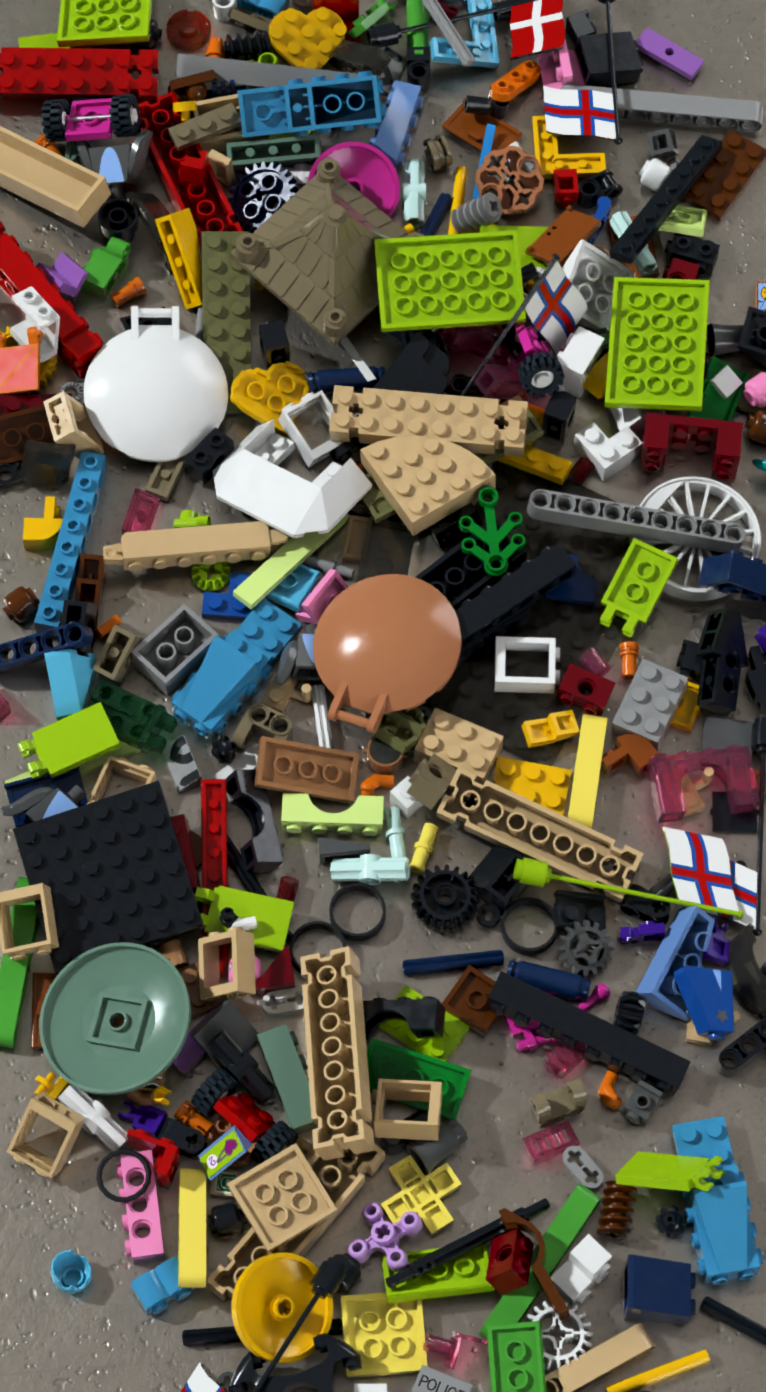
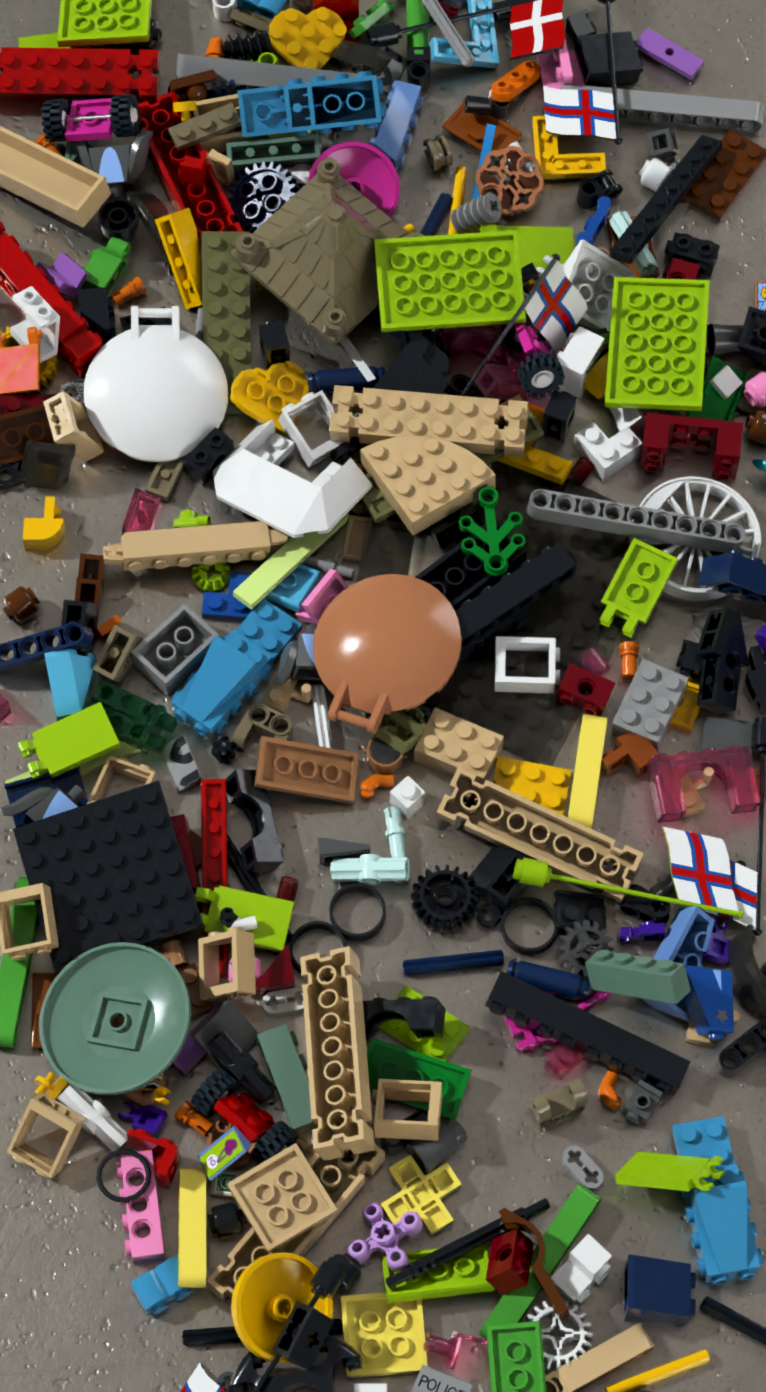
dark azure brick [34,451,107,639] -> none
medium azure hair [51,1250,92,1294] -> none
black piece [156,1117,207,1160] -> none
clear red tile [166,9,211,51] -> none
white sticker [213,748,258,779] -> none
yellowish green arch [281,793,384,836] -> none
light aqua piece [402,158,426,229] -> none
dark tan brick [407,753,457,810] -> none
light yellow pin [410,823,439,875] -> none
reddish brown plate [442,965,498,1036] -> none
yellow slope [521,710,580,748] -> none
clear pink slope [521,1120,580,1166] -> none
dark orange door [525,205,602,267] -> none
dark blue tile [546,553,598,606] -> none
red brick [552,169,579,207] -> none
reddish brown piece [597,1181,638,1240] -> none
black gear [613,991,646,1035] -> none
black plant [655,1205,688,1238] -> none
yellowish green tile [658,205,708,237] -> none
black piece [710,791,759,833] -> none
none -> black slope [78,287,116,347]
none -> black brick [272,1301,334,1371]
none -> sand green brick [585,950,691,1004]

